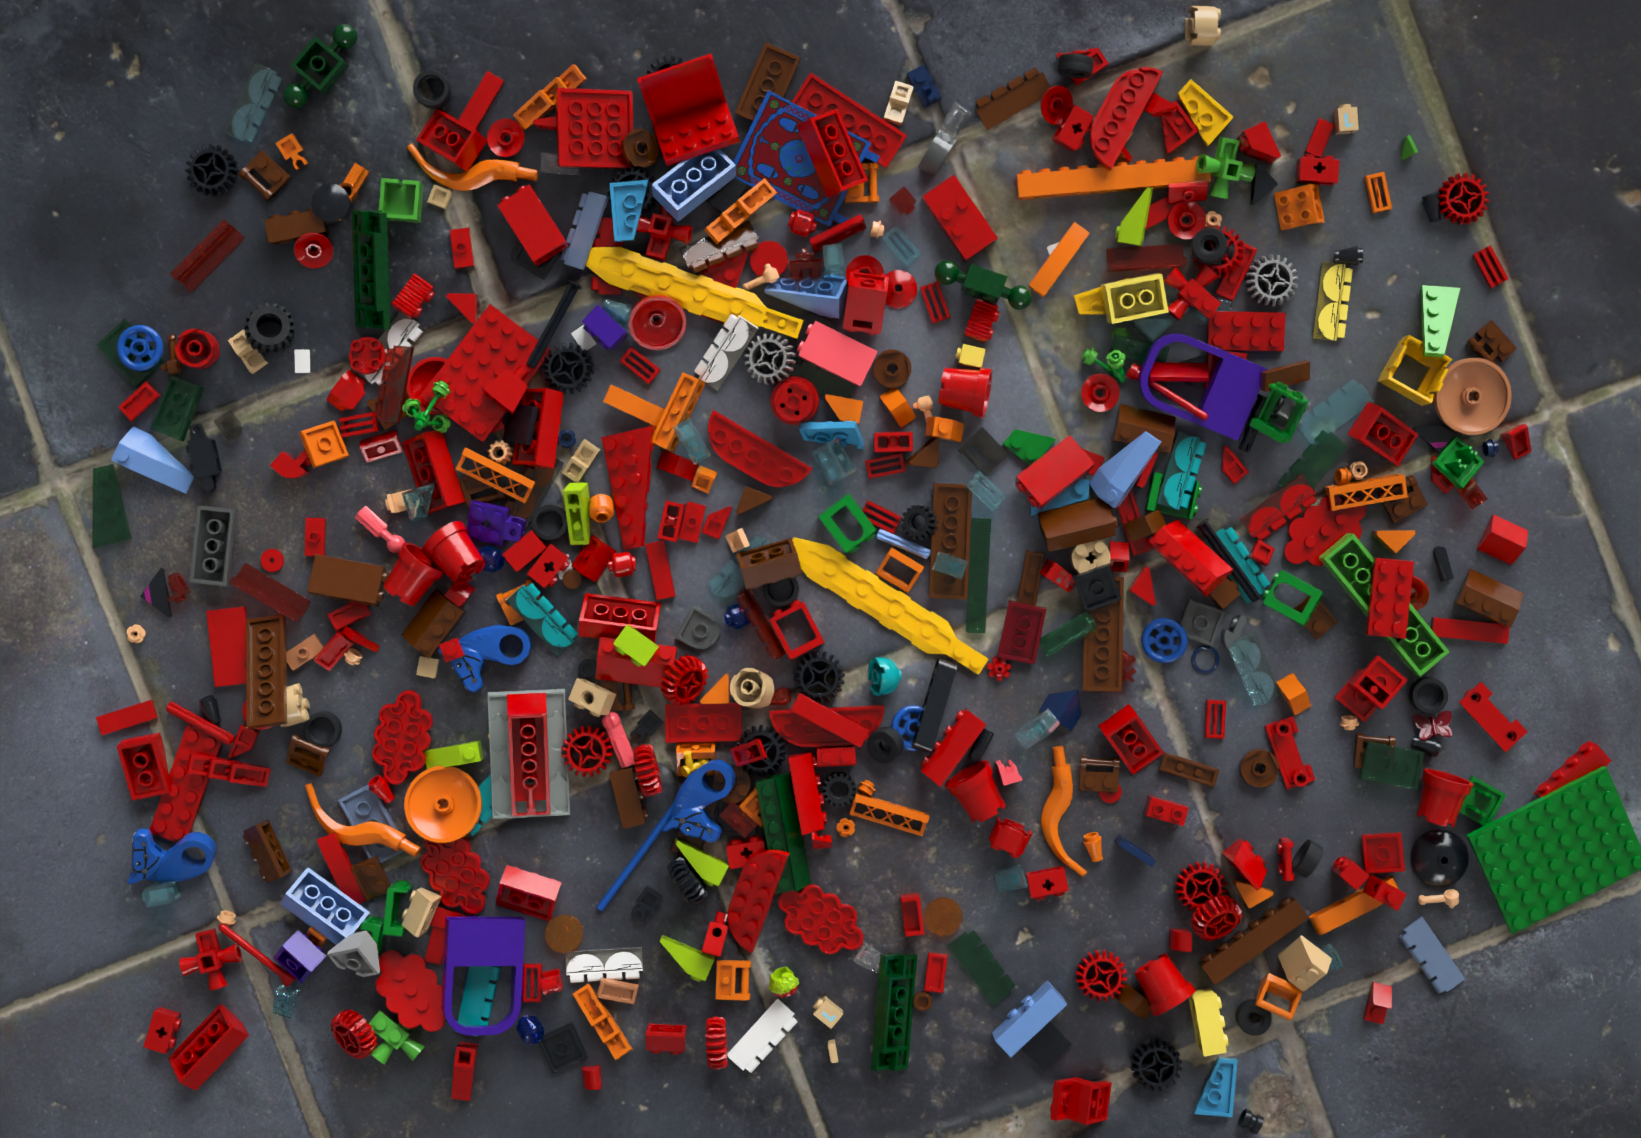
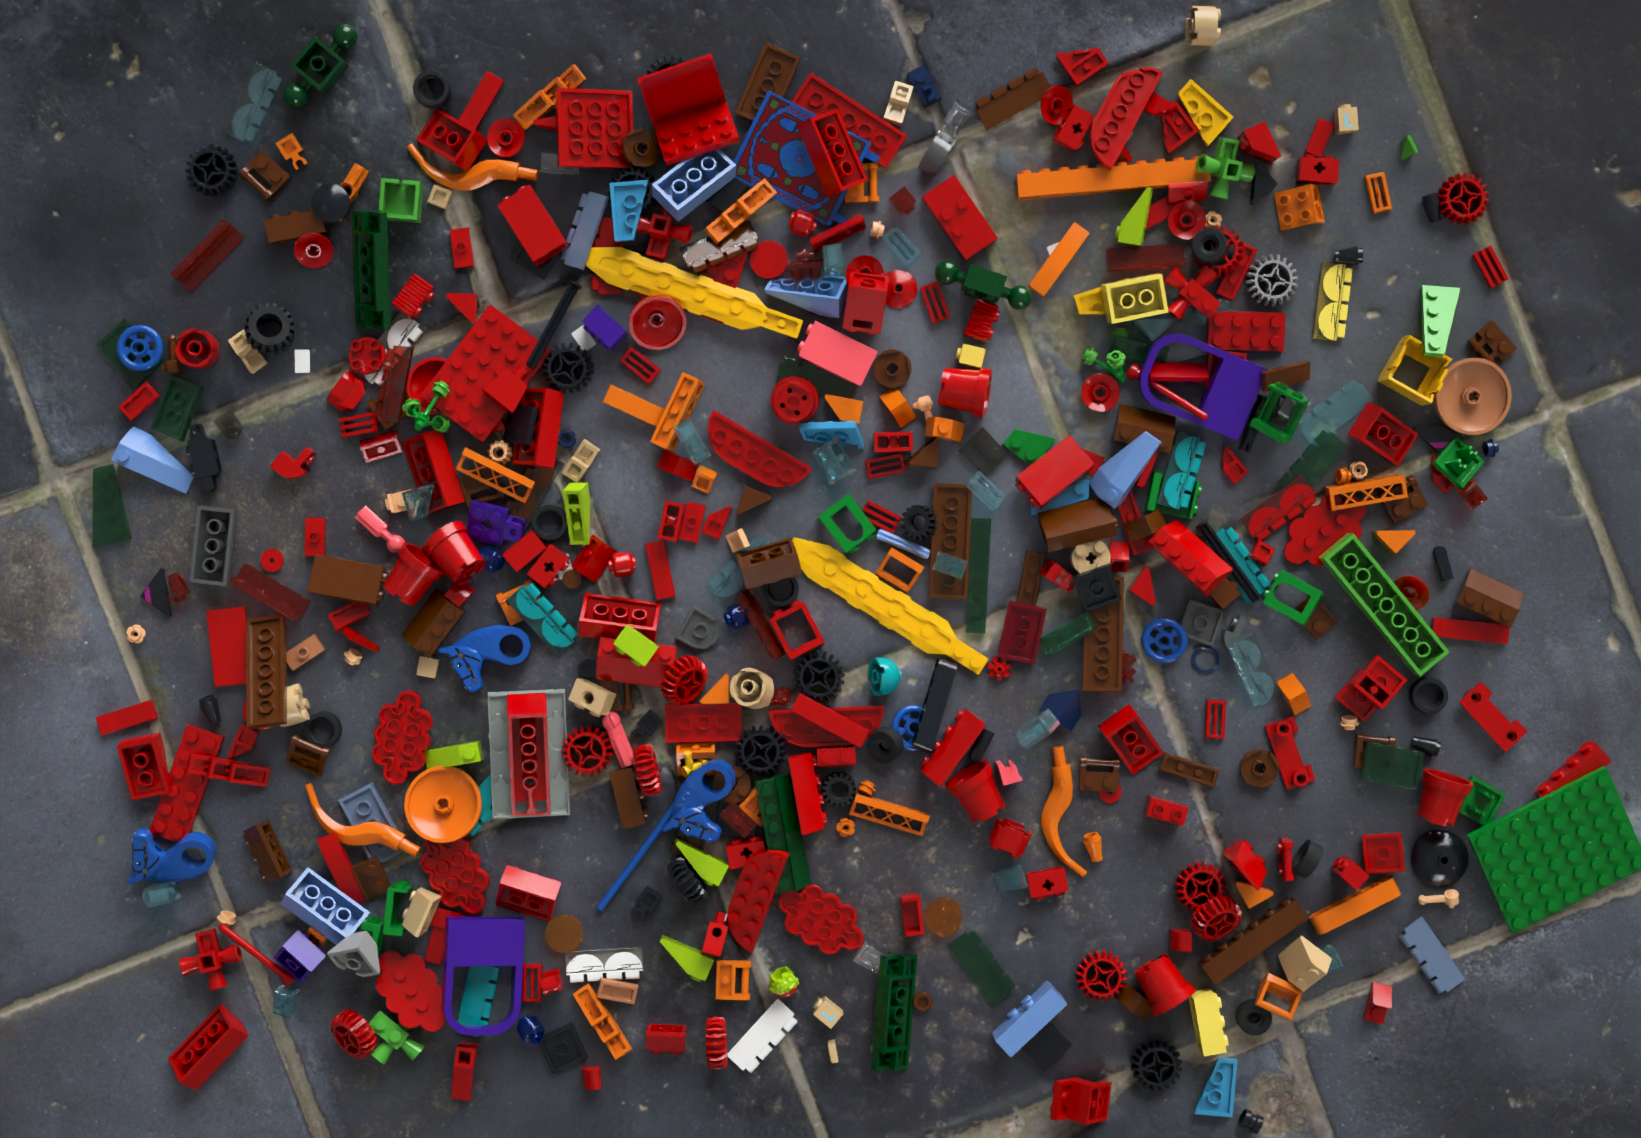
red brick [143,1007,182,1054] -> none
red axle [166,702,235,745] -> none
orange tile [299,420,349,469] -> none
red plate [314,631,354,671] -> none
red cone [368,775,395,804] -> none
red plate [439,637,465,662] -> none
orange head [588,494,614,523] -> none
red wing [601,426,655,550] -> none
clear light blue cone [602,299,632,323] -> none
white windscreen [694,314,759,391] -> none
red slope [730,738,767,767] -> none
light nougat piece [742,264,780,291] -> none
light grey gear [744,333,796,385] -> none
red tile [812,832,832,849] -> none
red tile [924,952,948,993] -> none
black tyre [1058,54,1094,78] -> none
dark blue tile [1115,835,1156,867] -> none
red torso [1362,875,1407,911] -> none
red plate [1366,557,1414,639] -> none
dark red piece [1412,710,1453,741] -> none
red slope [1477,514,1528,565] -> none
red slope [1500,424,1532,460] -> none

